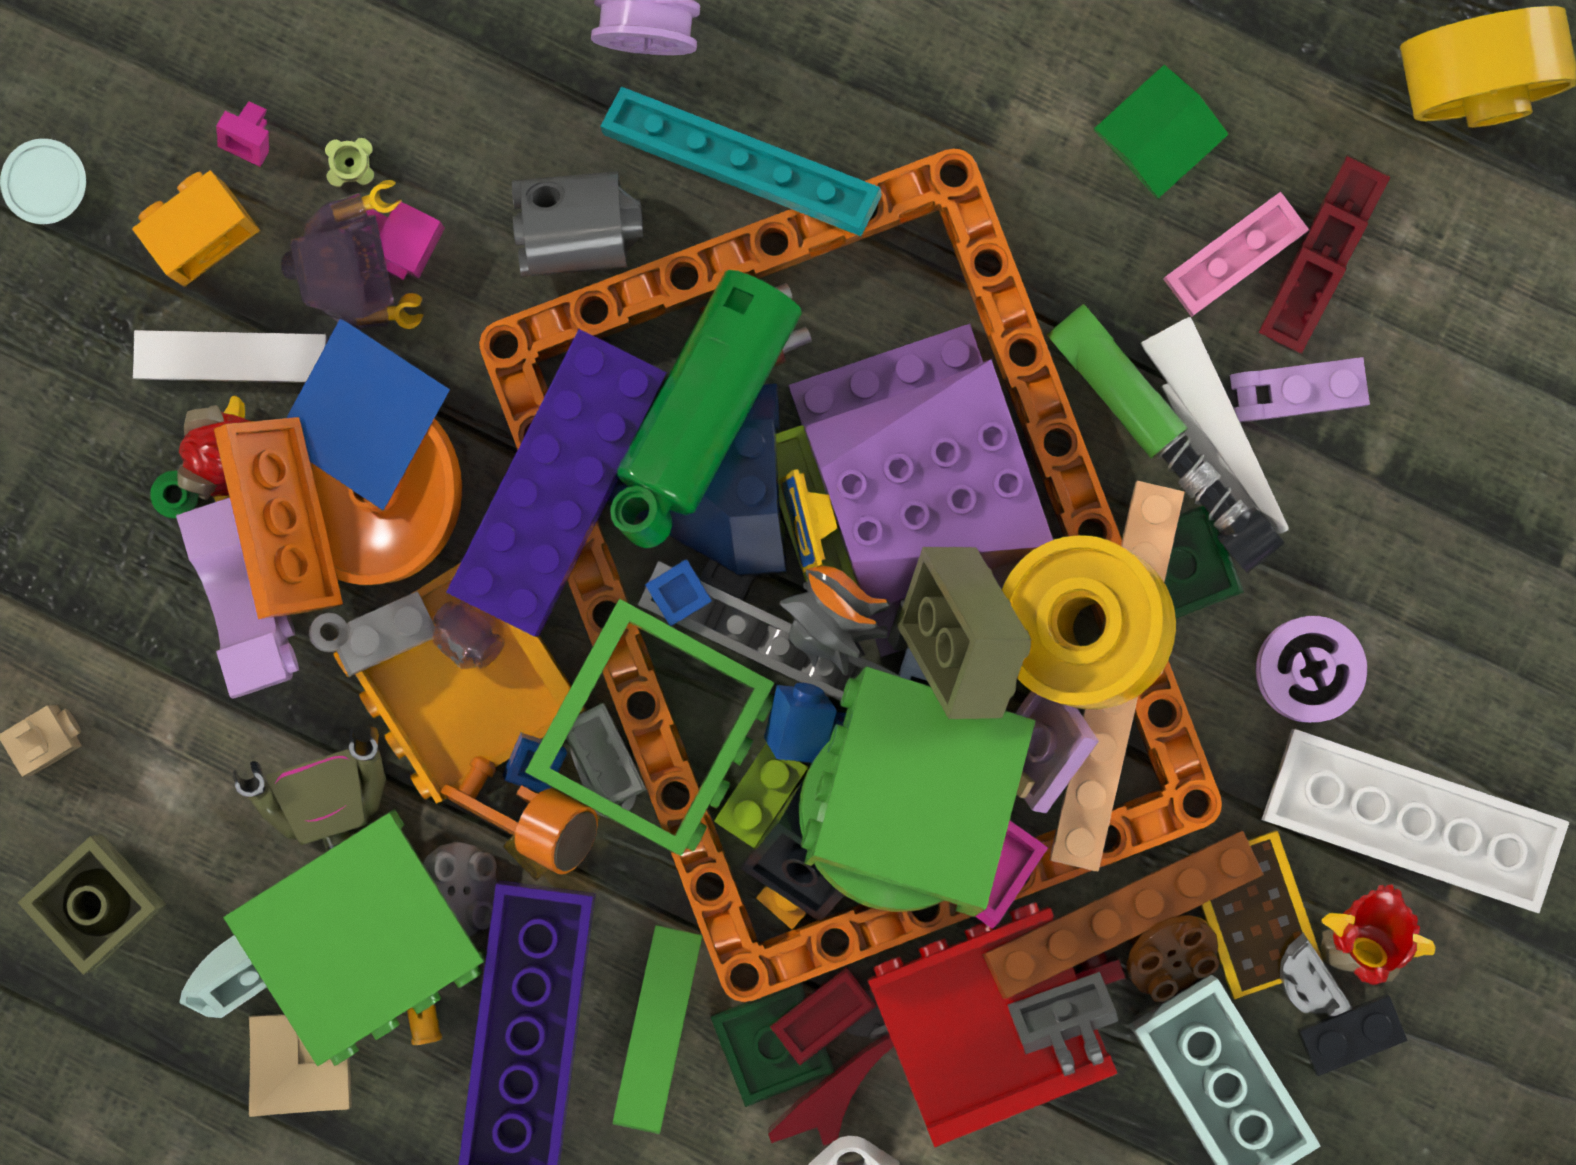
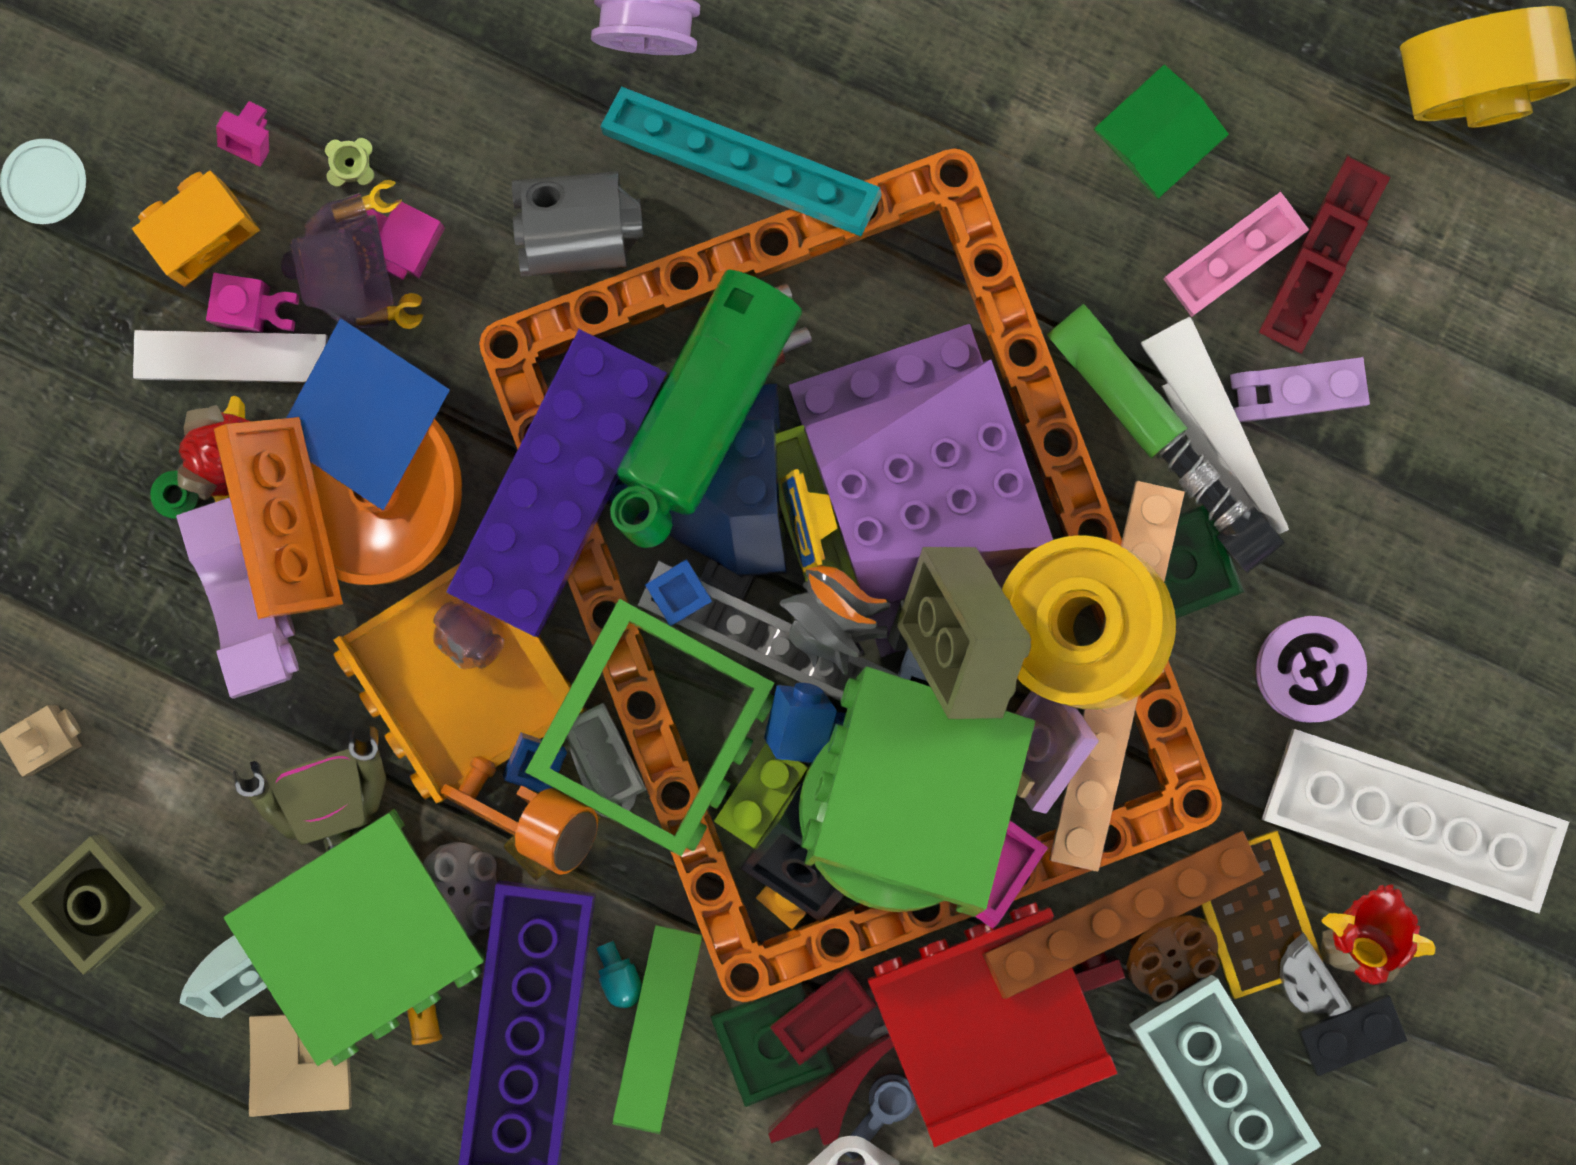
light grey hinge [309,591,439,677] -> none
dark grey hinge [1008,972,1118,1076] -> none
none -> dark pink brick [206,273,299,333]
none -> teal cylinder [596,941,642,1008]
none -> sand blue plate [845,1073,916,1160]

